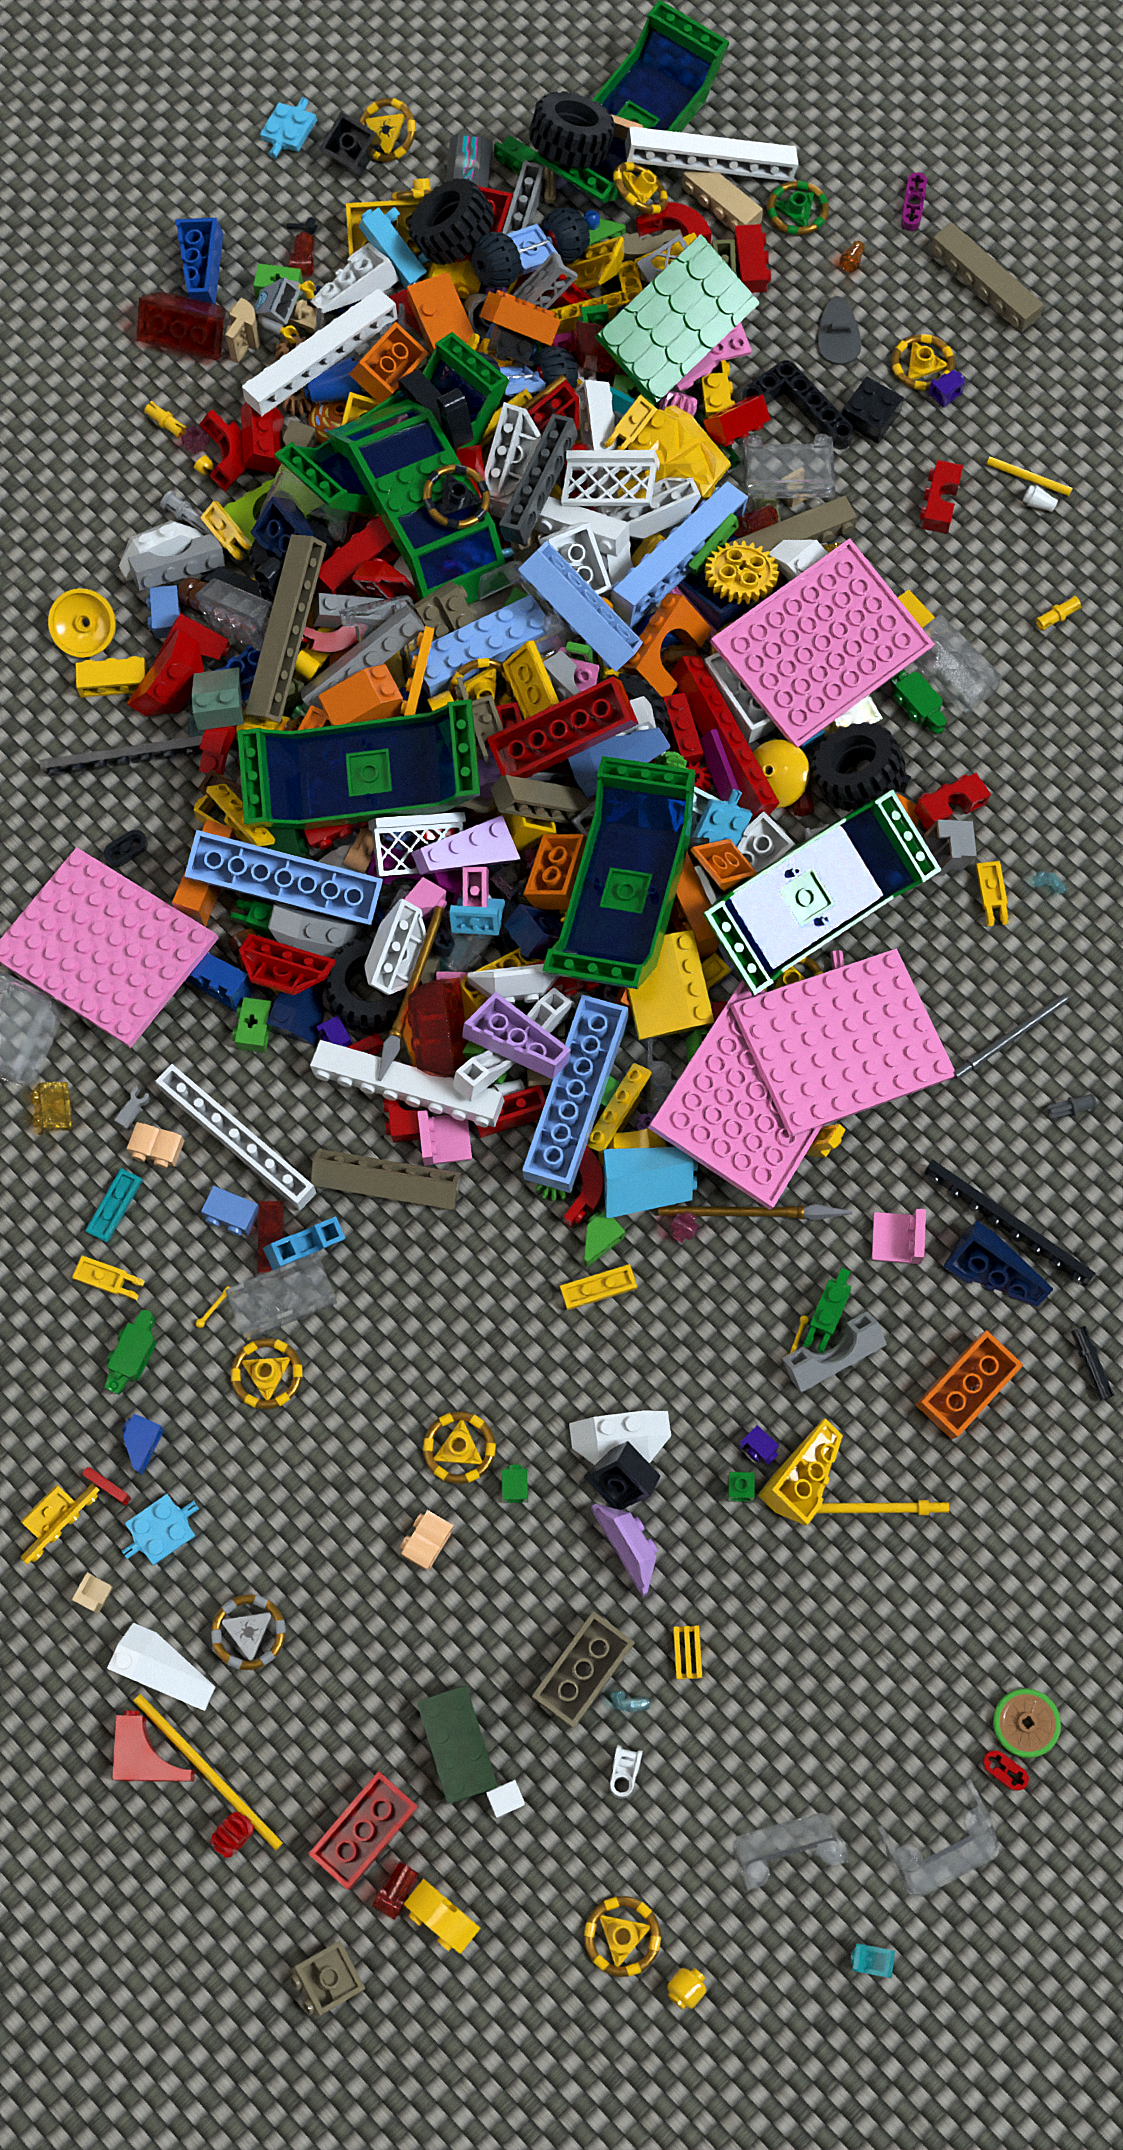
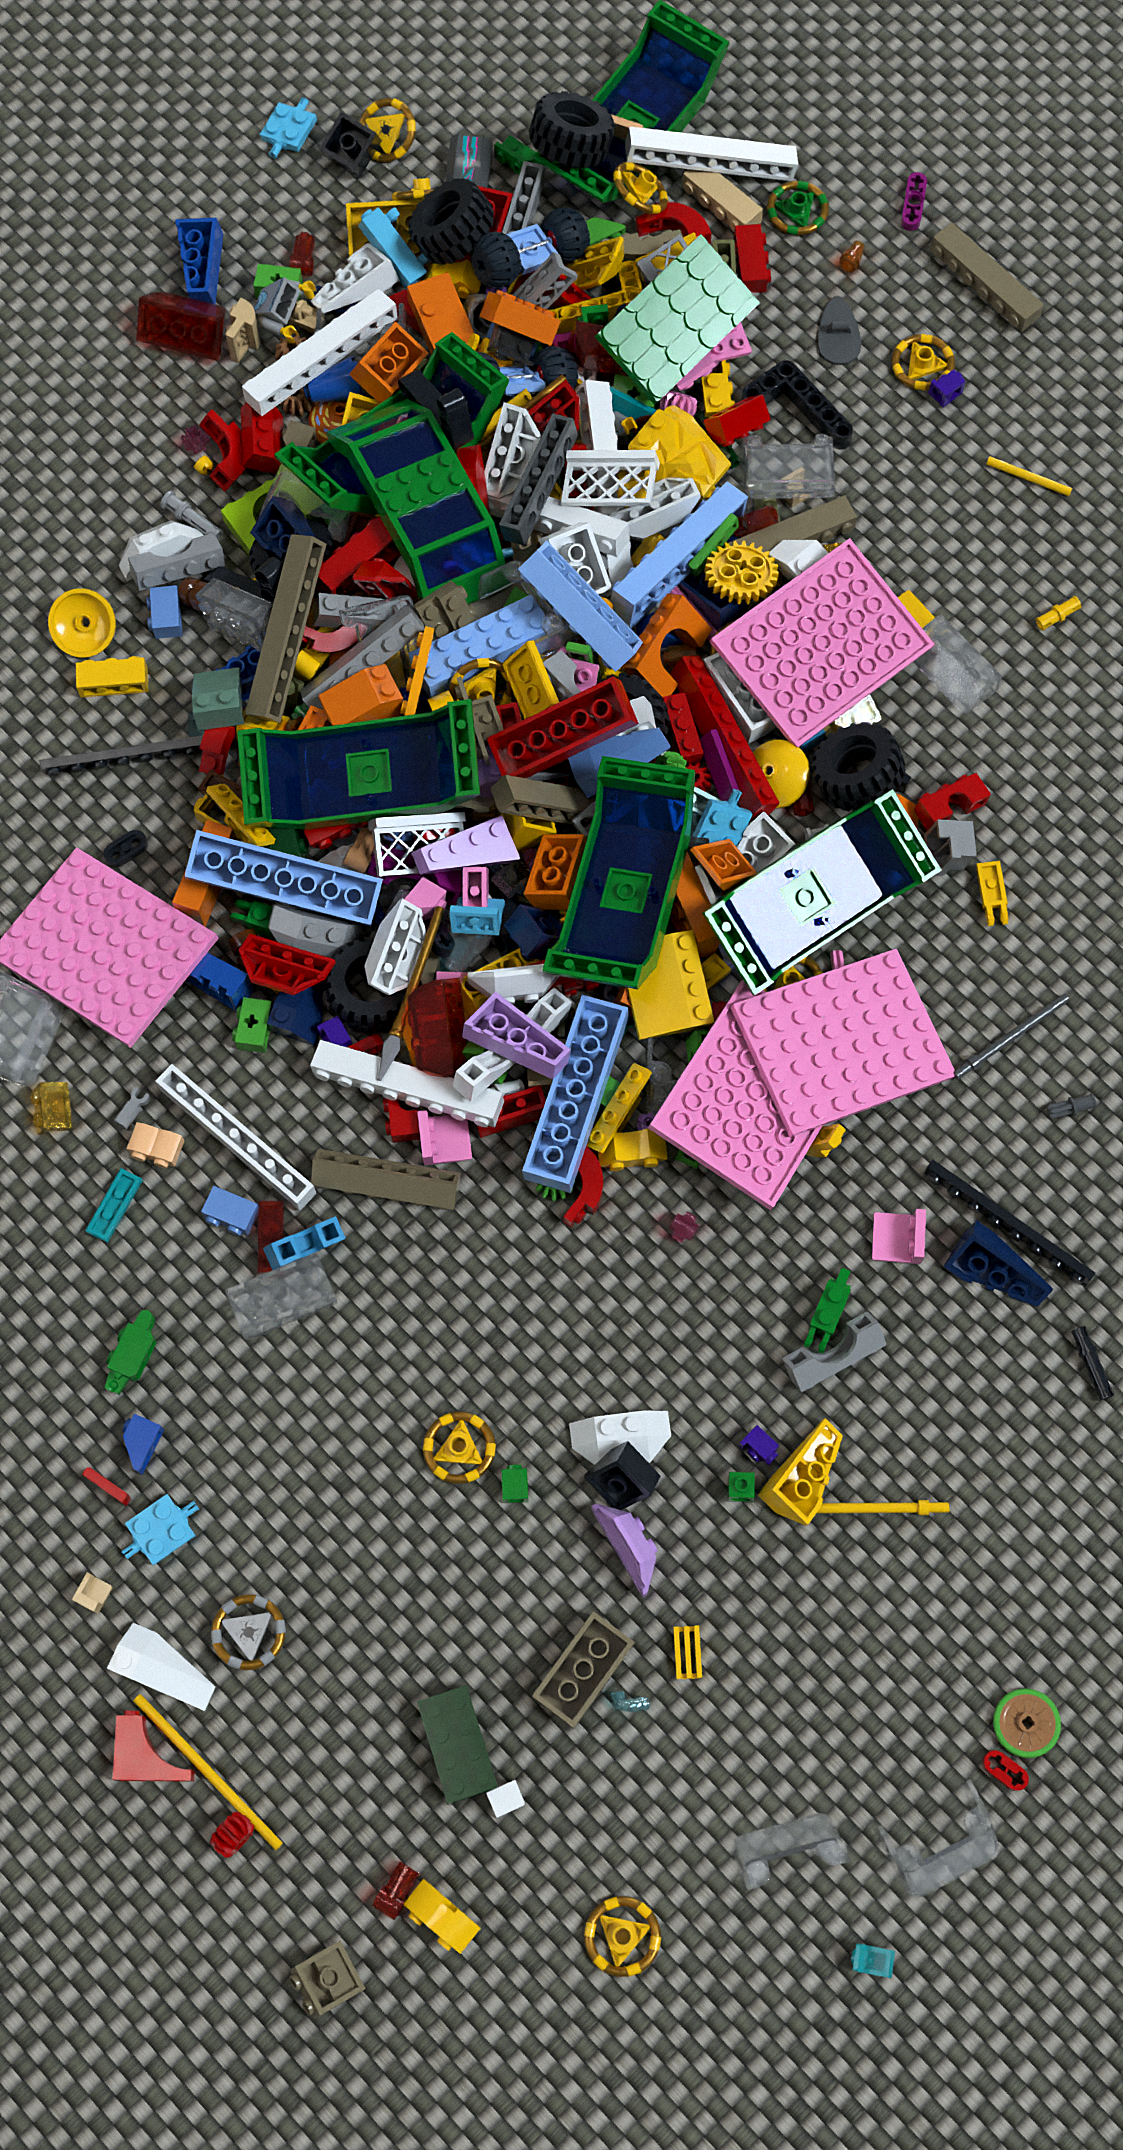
yellow bracket [21,1483,100,1564] -> none
yellow hinge [72,1255,145,1301] -> none
red wedge [126,628,204,717] -> none
yellow pin [144,401,187,438] -> none
red arch [150,612,231,669] -> none
yellow hinge [195,1286,233,1328] -> none
yellow hinge [200,501,252,561] -> none
yellow piece [231,1338,303,1409] -> none
black hand [286,217,318,235] -> none
brick [308,1771,420,1890] -> none
light nougat brick [400,1510,454,1572] -> none
black piece [423,464,490,529] -> none
tan axle [545,167,556,204] -> none
yellow plate [560,1264,637,1311] -> none
blue hinge [583,210,600,230] -> none
bright green slope [584,1210,625,1267] -> none
medium azure slope [603,1147,698,1218] -> none
yellow hinge [604,395,657,450] -> none
white piece [610,1745,643,1799] -> none
pearl gold piece [658,1204,852,1221] -> none
yellow head [667,1968,707,2010] -> none
yellow hinge [786,1315,809,1356] -> none
black brick [842,376,904,443] -> none
green hinge [888,670,947,735] -> none
orange brick [915,1330,1023,1439] -> none
red arch [919,460,963,534] -> none
white cone [1023,485,1058,512] -> none
clear light blue arm [1032,871,1068,895] -> none

